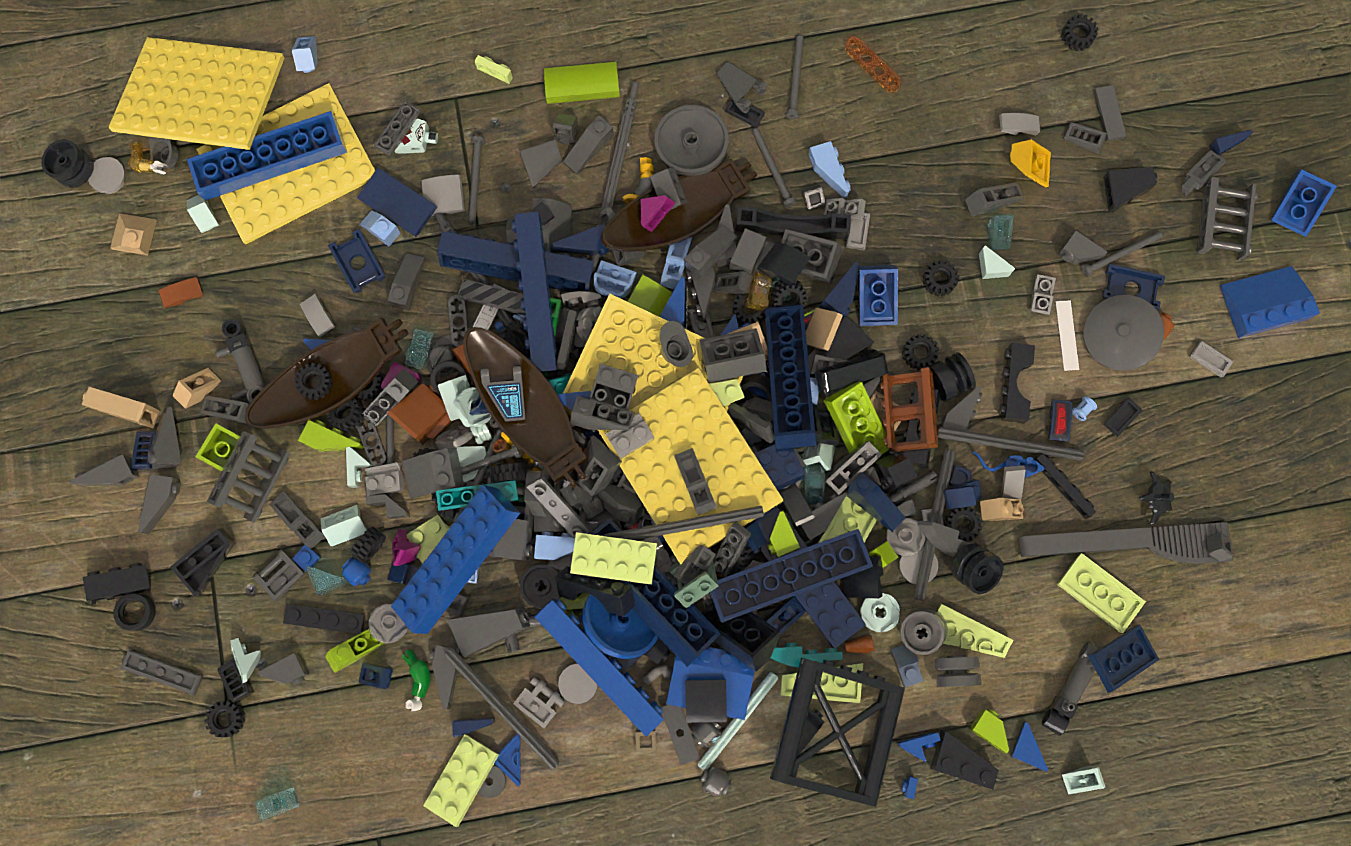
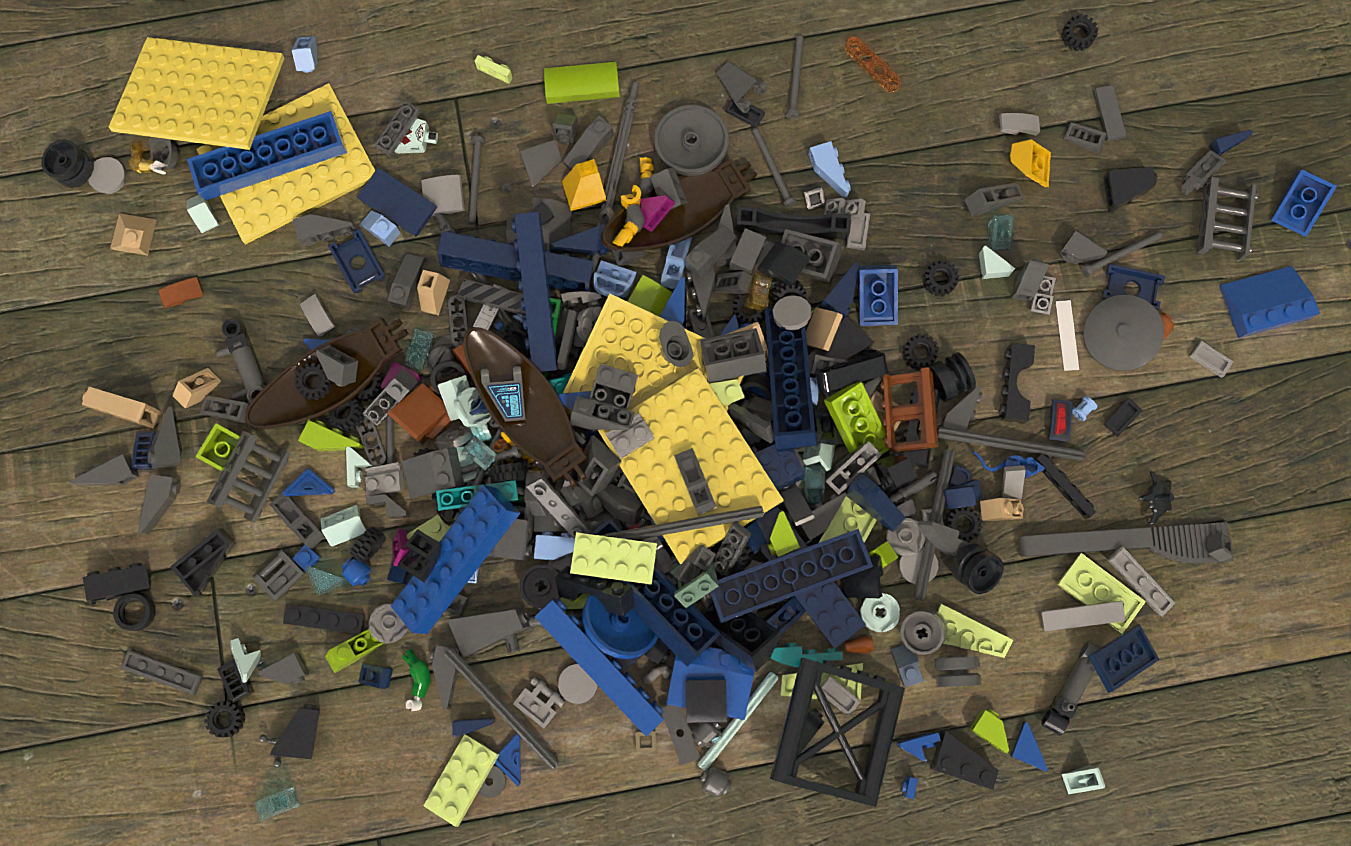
none -> dark grey piece [259,734,281,767]
none -> black slope [270,704,320,759]
none -> blue tile [282,468,335,496]
none -> dark grey slope [293,214,356,246]
none -> dark grey slope [316,346,358,386]
none -> black slope [398,529,442,583]
none -> tan slope [417,270,450,316]
none -> clear light blue slope [460,436,498,470]
none -> yellow slope [562,159,607,211]
none -> yellow piece [613,185,645,246]
none -> light grey tile [773,296,812,330]
none -> light grey tile [821,675,861,717]
none -> dark grey slope [1012,259,1049,302]
none -> light grey tile [1041,600,1126,631]
none -> light grey tile [1107,546,1175,617]

